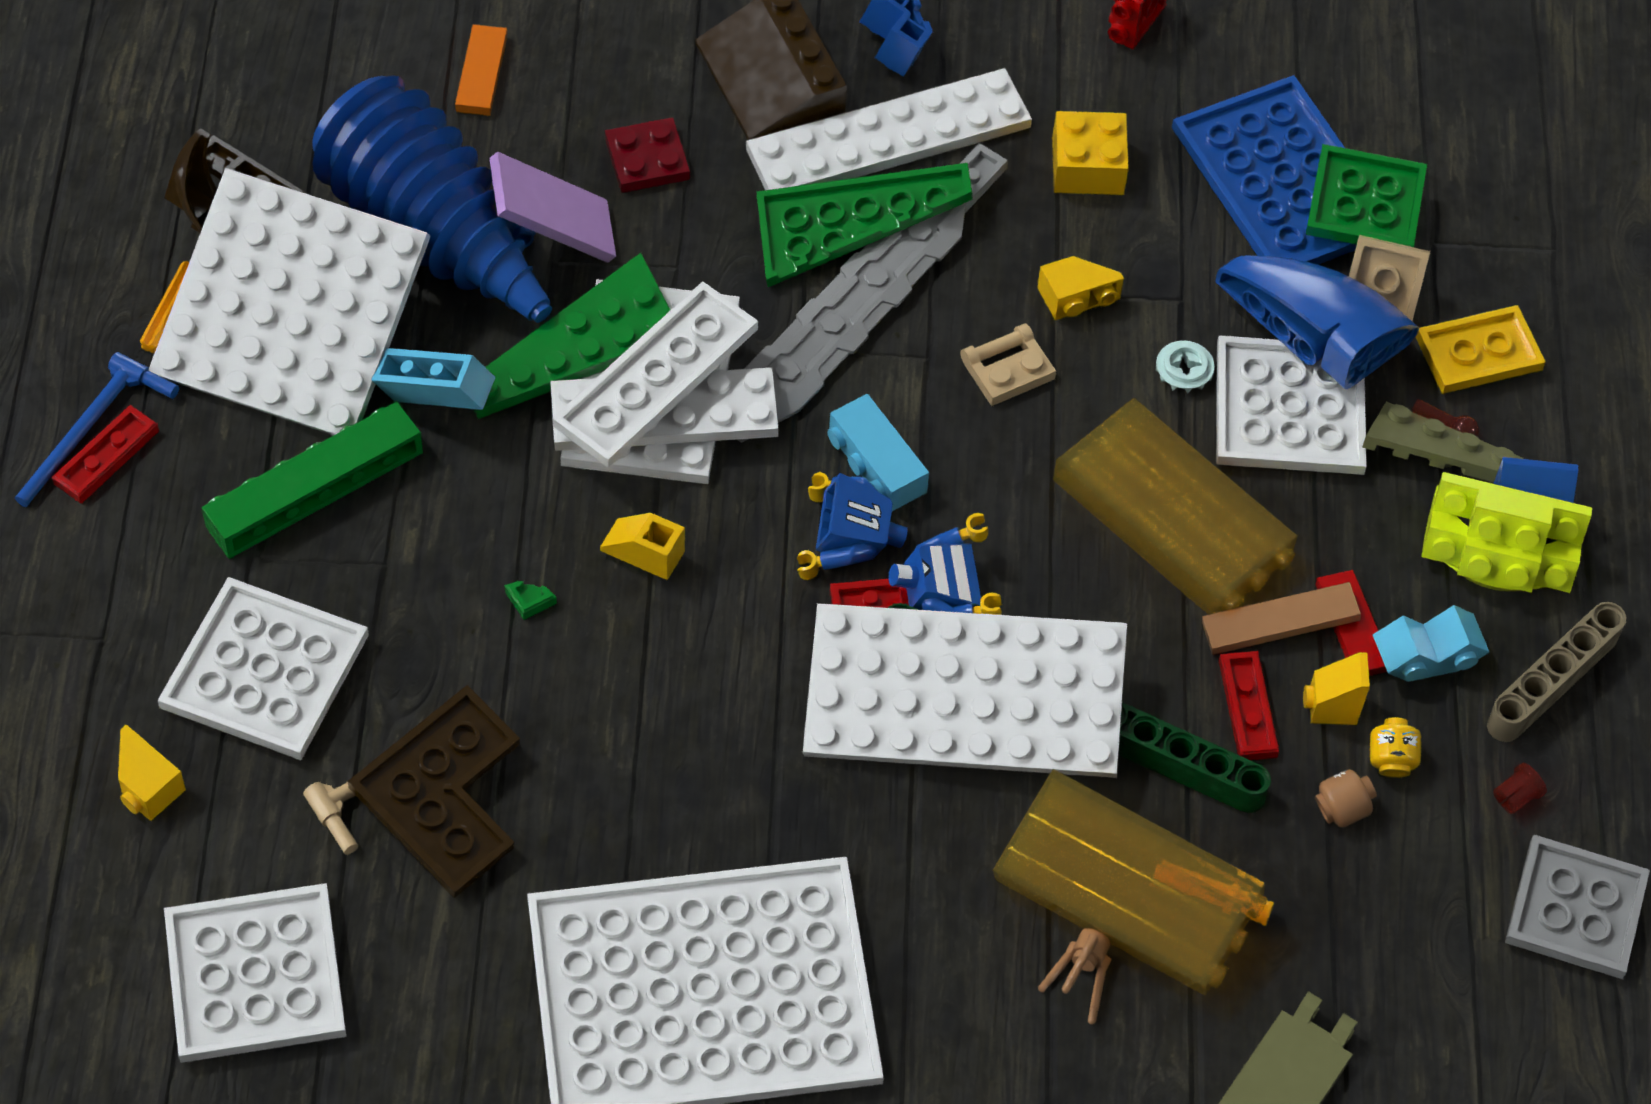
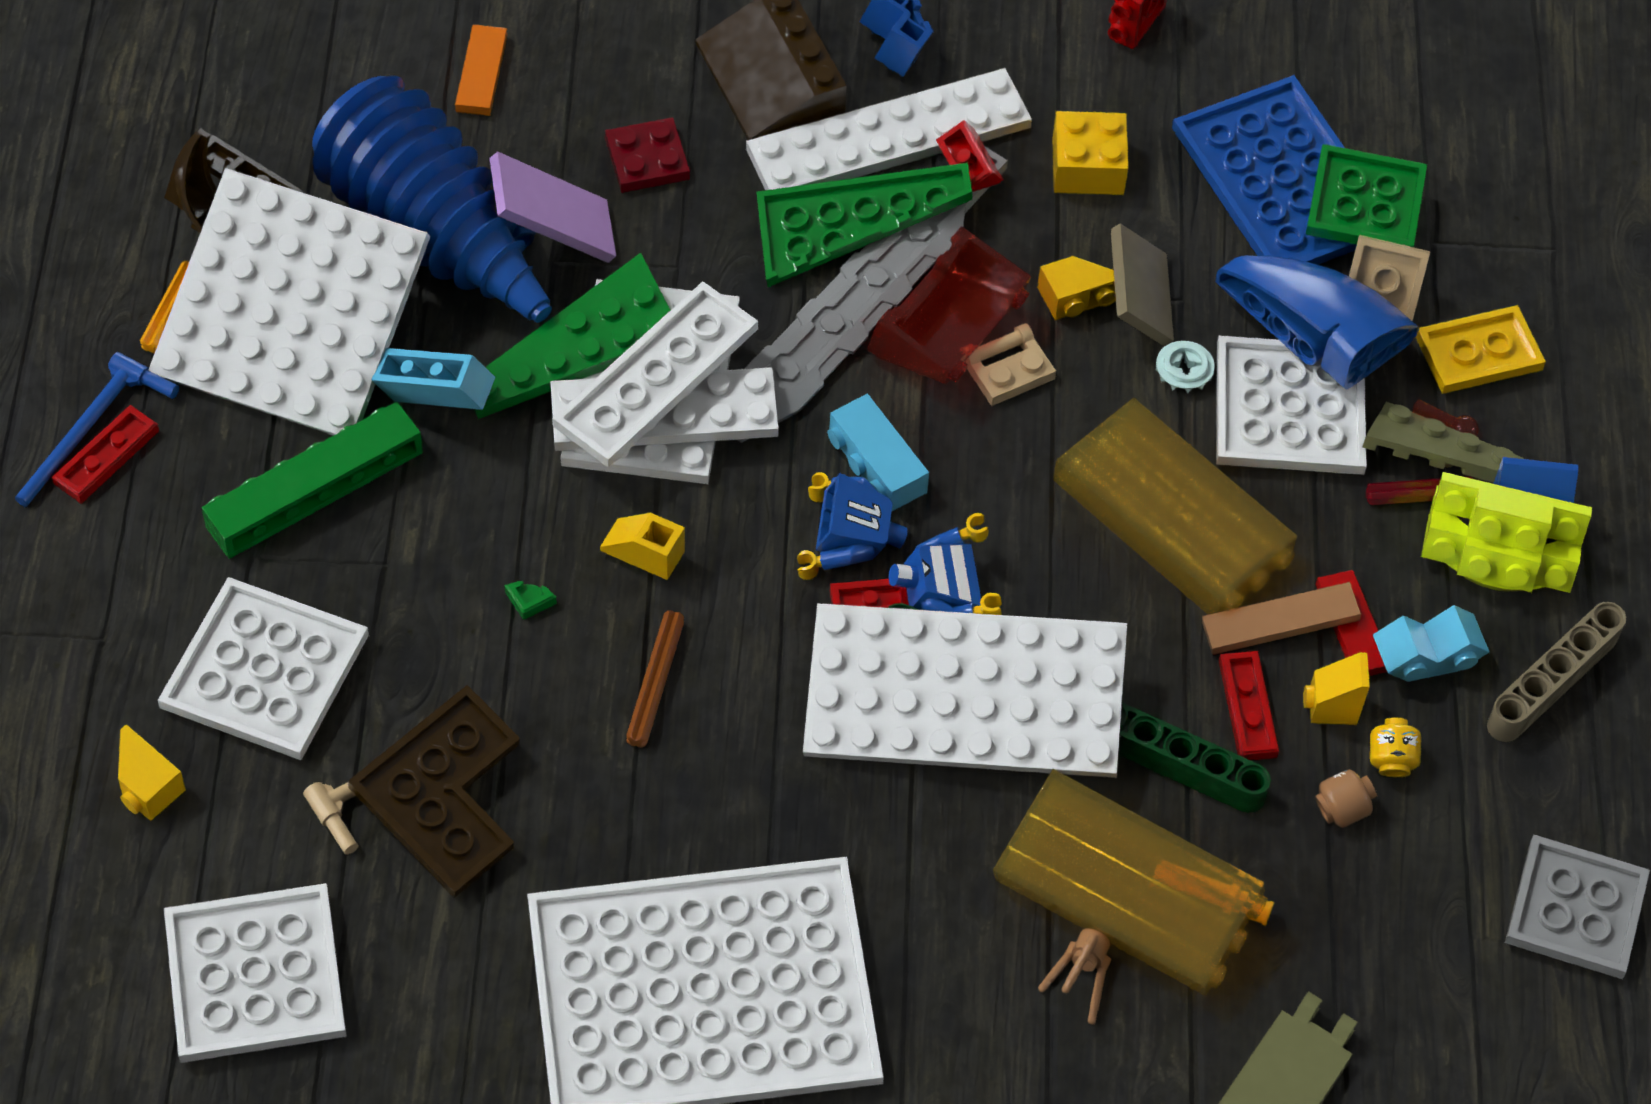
clear red bush [1493,763,1547,814] -> none
none -> dark orange axle [626,610,684,748]
none -> clear red windscreen [867,226,1031,384]
none -> red slope [936,120,1003,192]
none -> dark tan tile [1111,223,1174,346]
none -> dark red axle [1366,476,1474,505]

